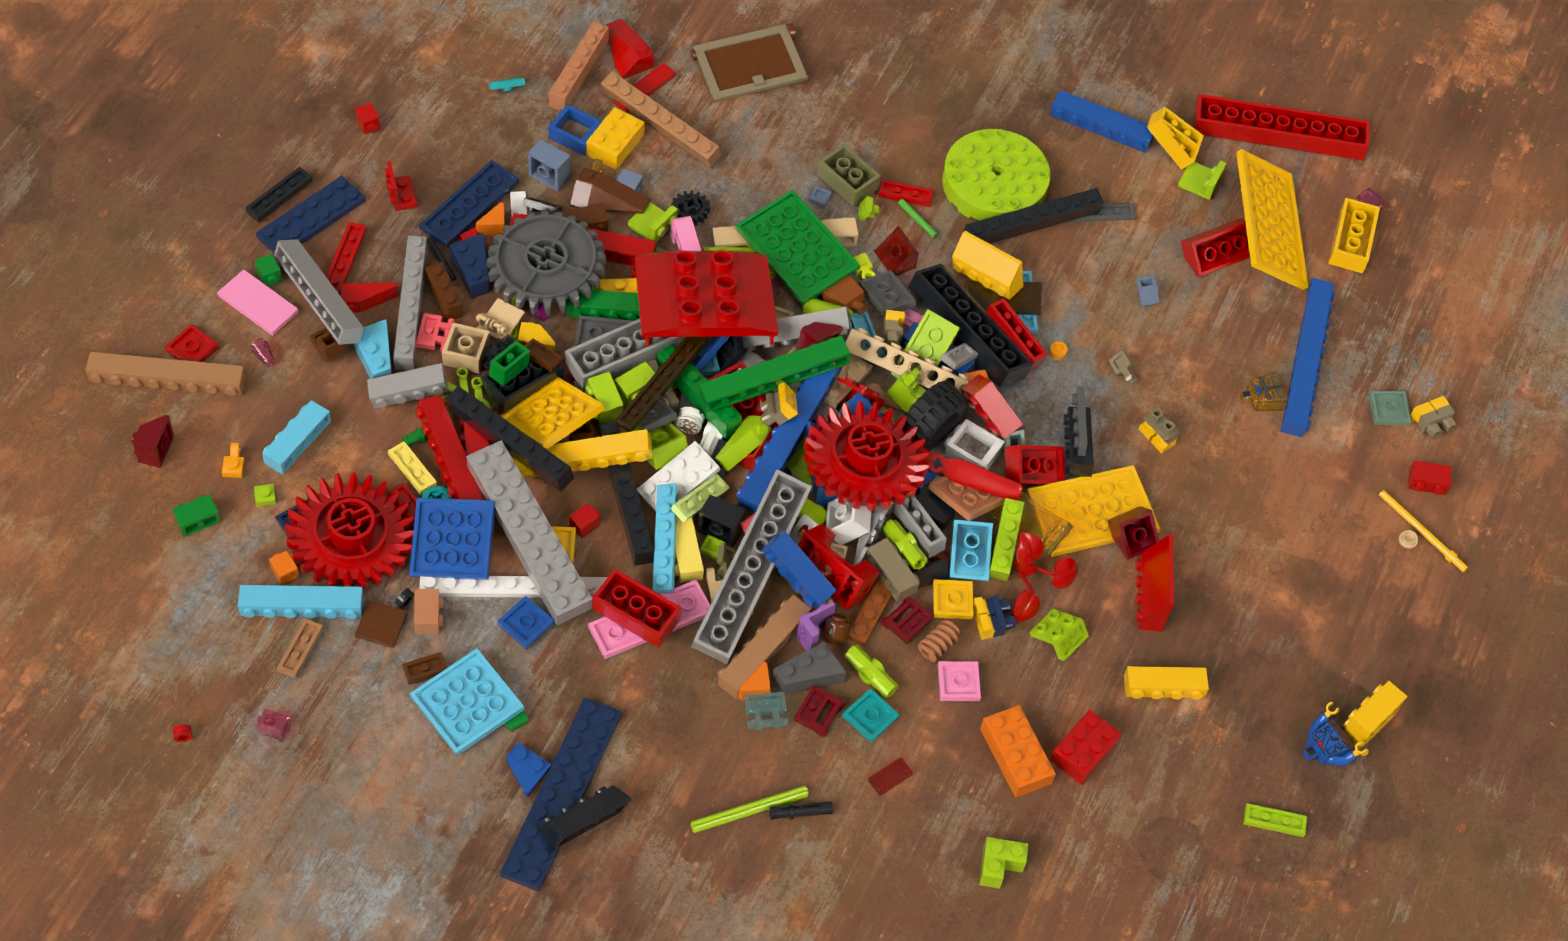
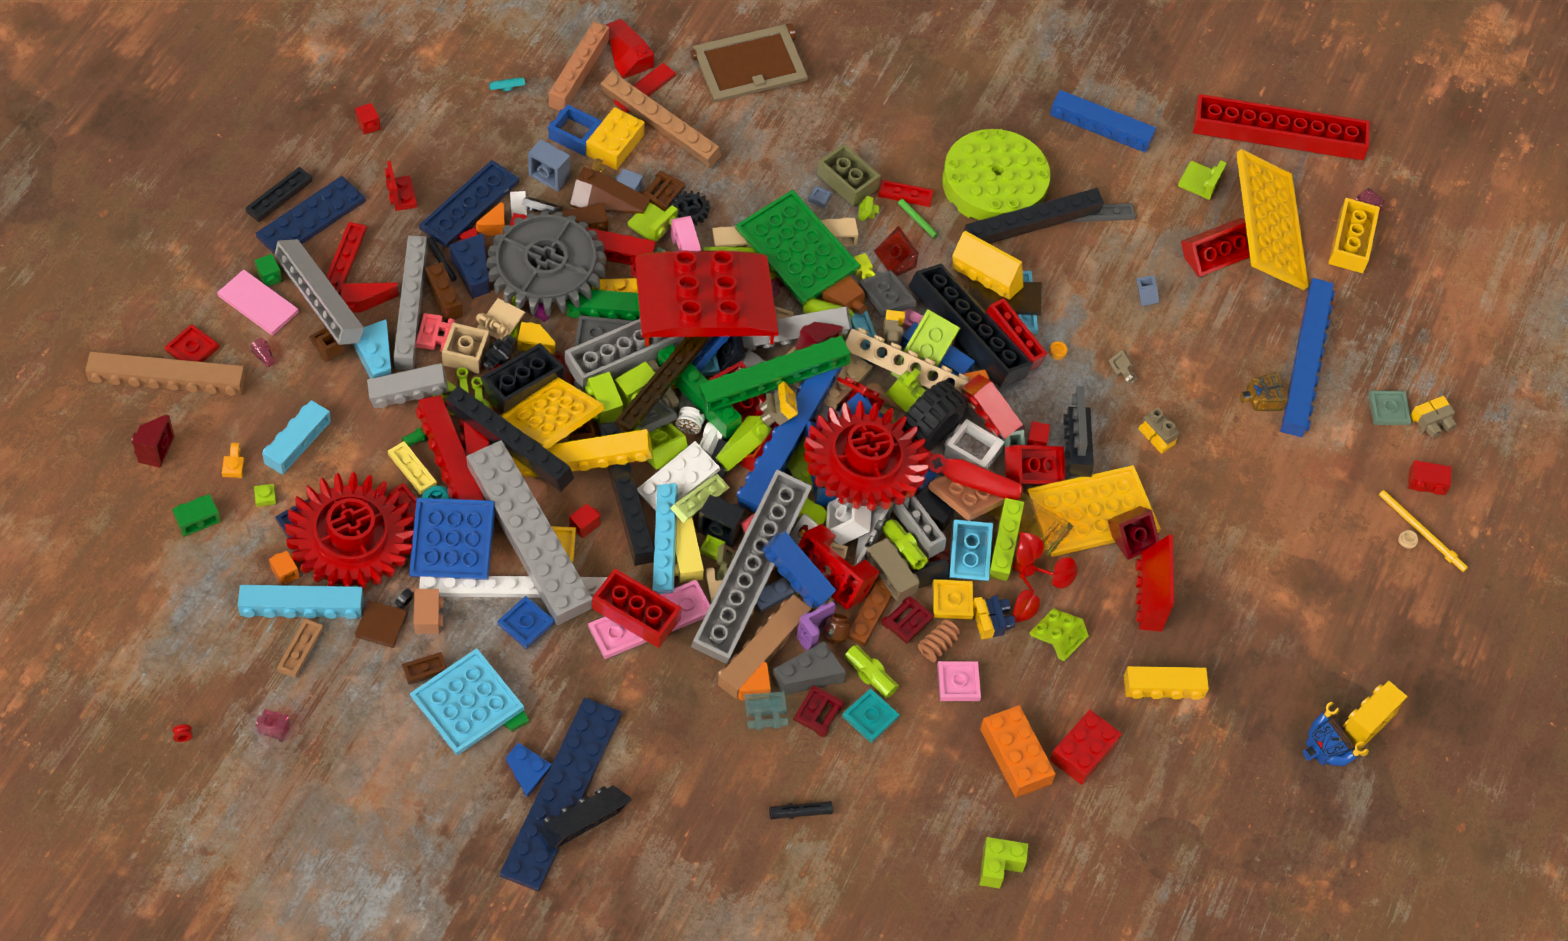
green brick [489,341,530,386] -> none
reddish brown tile [525,338,563,372] -> none
lime axle [690,786,809,833] -> none
clear red tile [868,757,913,796] -> none
light grey plate [941,343,978,370] -> none
yellow wedge [1147,106,1204,170] -> none
lime tile [1243,803,1307,837] -> none
none -> reddish brown plate [641,171,685,211]
none -> sand blue plate [755,577,794,613]
none -> red brick [1027,421,1050,446]

